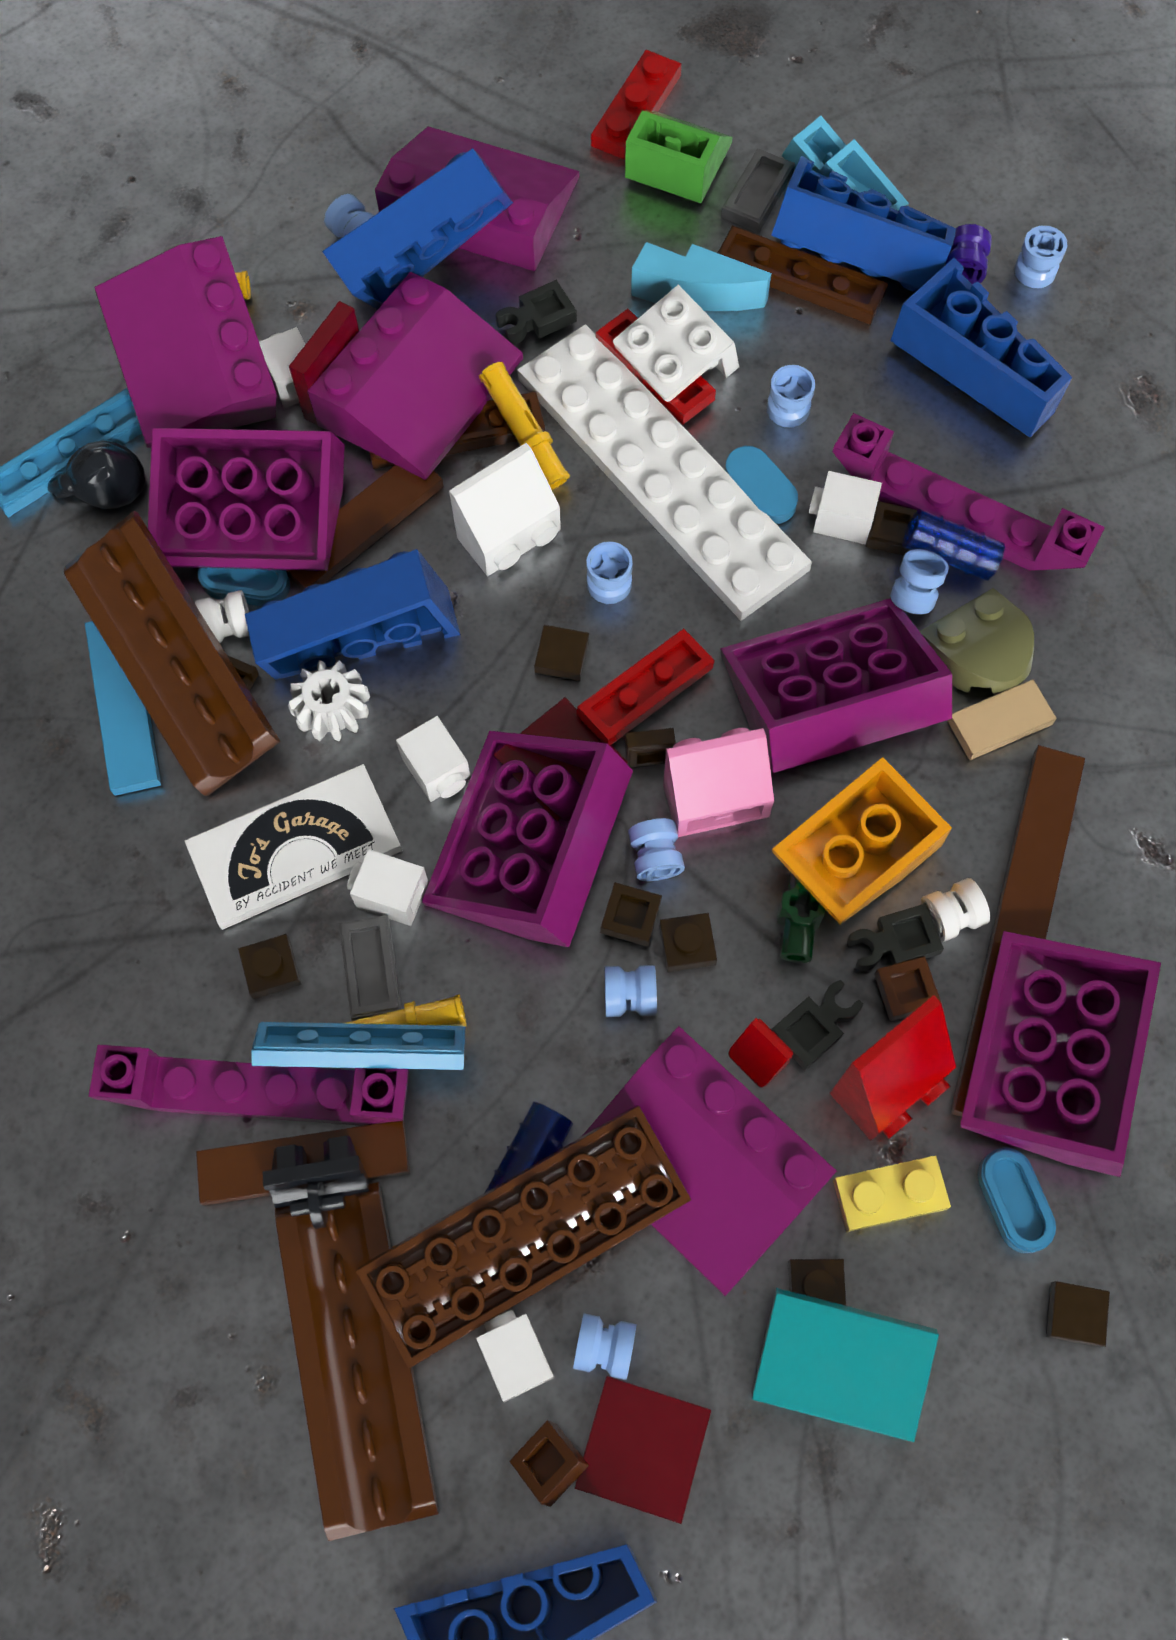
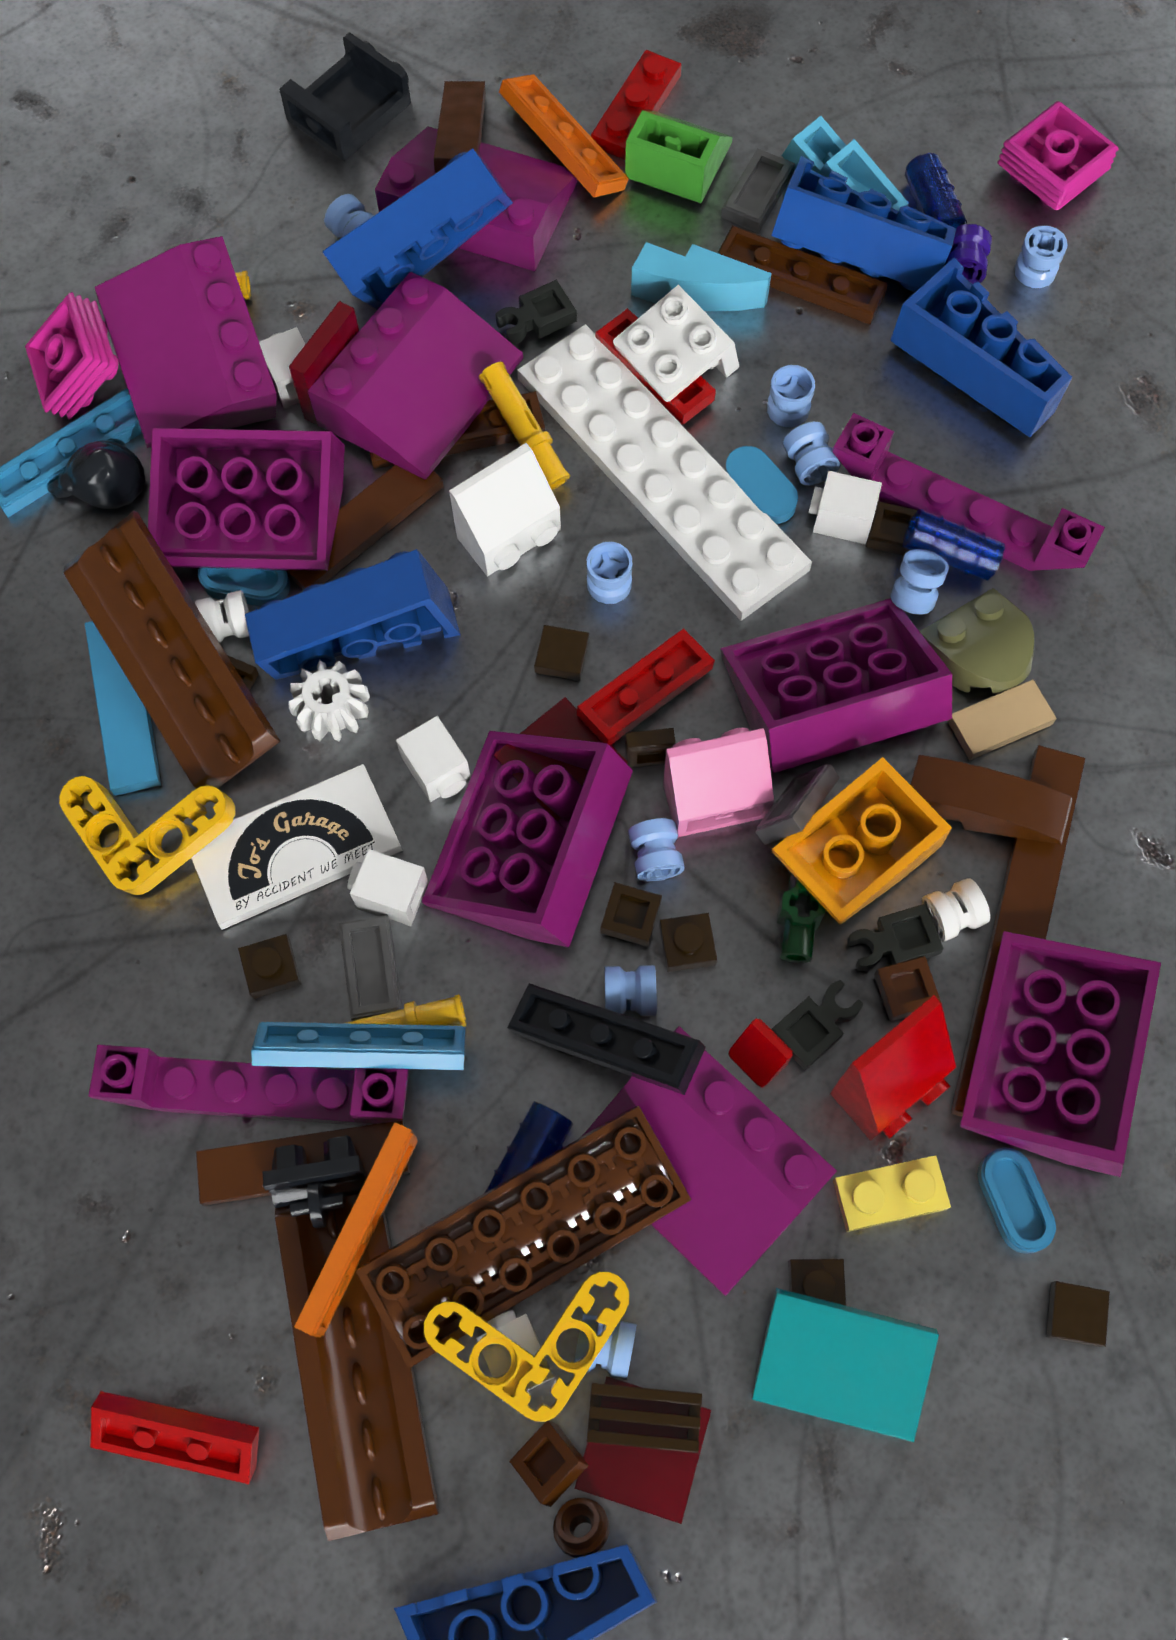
none -> dark pink brick [25,292,119,420]
none -> yellow beam [59,776,235,895]
none -> red plate [90,1391,260,1484]
none -> black panel [279,32,411,161]
none -> orange tile [294,1122,418,1338]
none -> yellow beam [424,1272,629,1422]
none -> reddish brown tile [434,81,486,173]
none -> orange tile [499,74,629,198]
none -> black tile [507,983,706,1095]
none -> reddish brown plate [553,1498,610,1558]
none -> dark brown tile [587,1383,702,1453]
none -> flat silver tile [755,764,840,845]
none -> light blue wheel [783,421,841,486]
none -> clear blue axle [905,153,967,228]
none -> reddish brown slope [910,755,1072,844]
none -> dark pink brick [997,101,1119,210]

